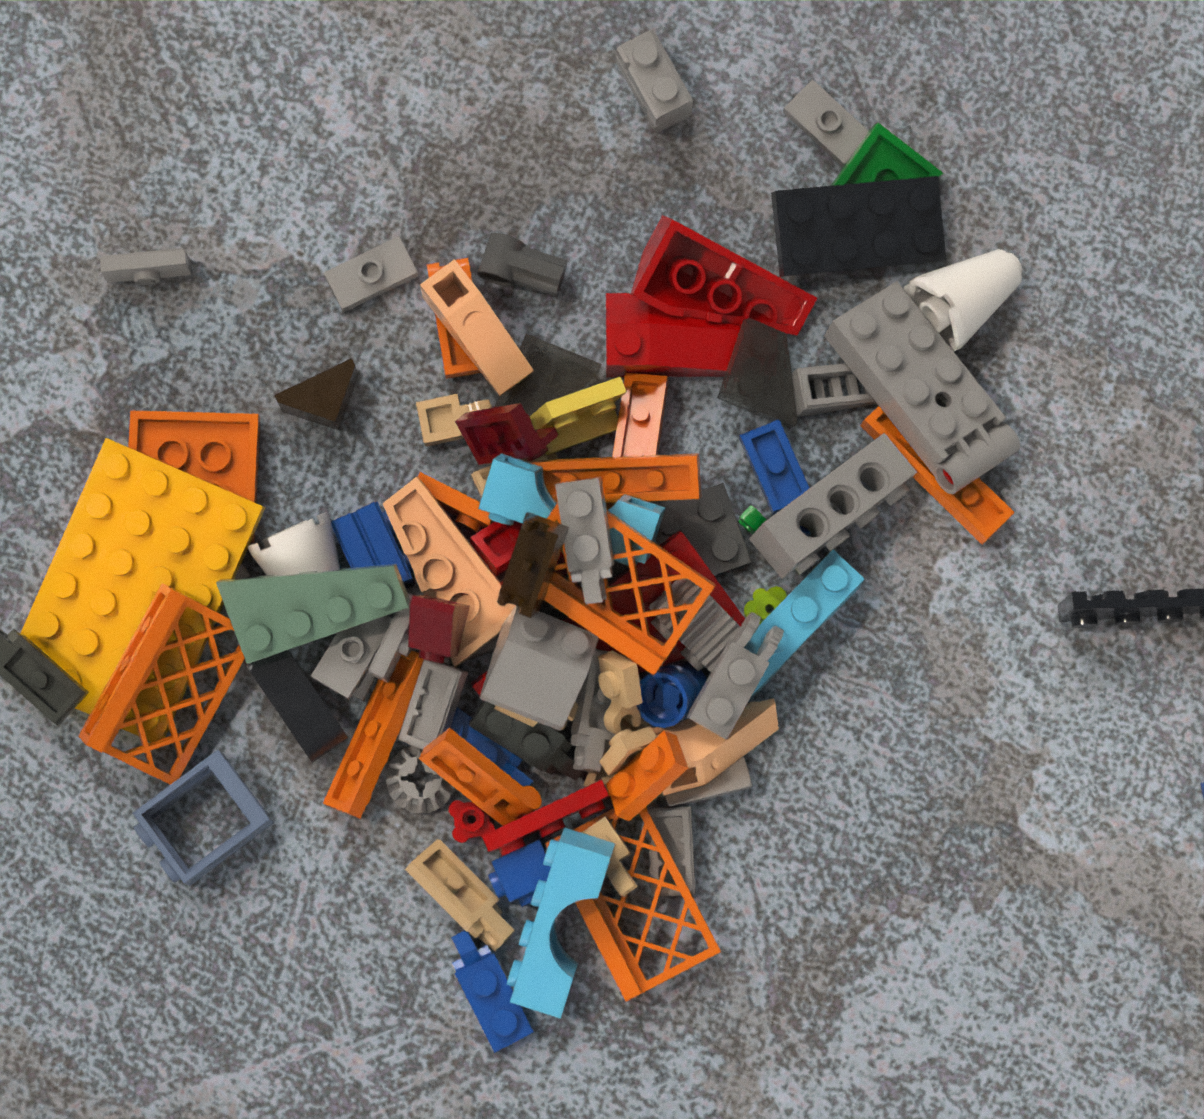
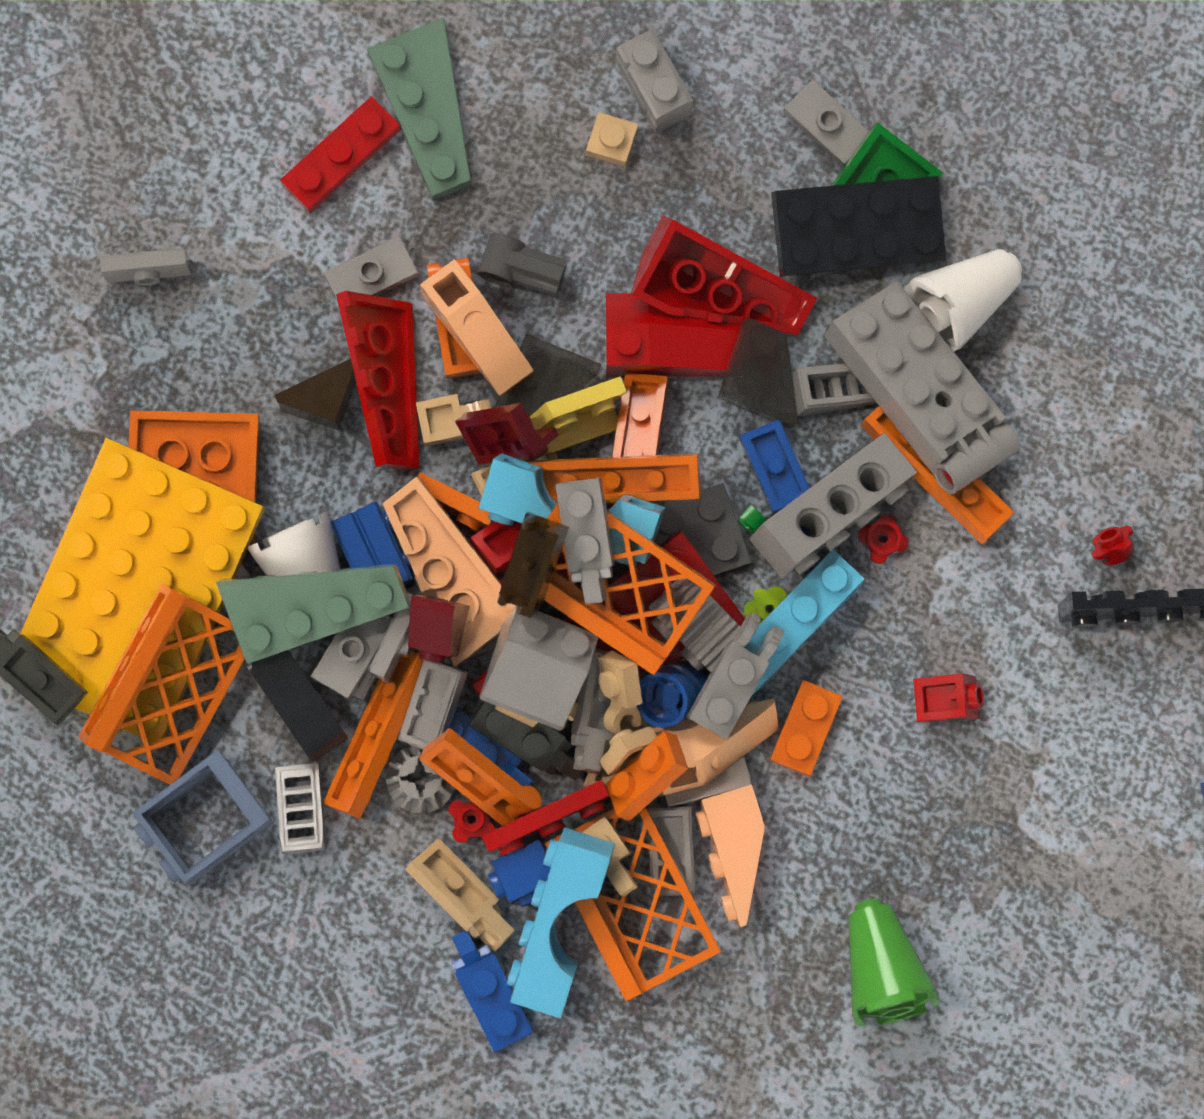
none -> light grey slope [275,763,327,854]
none -> red plate [280,96,401,213]
none -> red wing [336,291,419,471]
none -> sand green wing [367,17,471,201]
none -> tan plate [586,112,638,167]
none -> light nougat slope [695,785,765,929]
none -> orange plate [769,680,843,777]
none -> bright green cone [849,899,940,1026]
none -> red plate [858,514,909,564]
none -> red bracket [913,673,984,723]
none -> red plate [1091,526,1134,565]

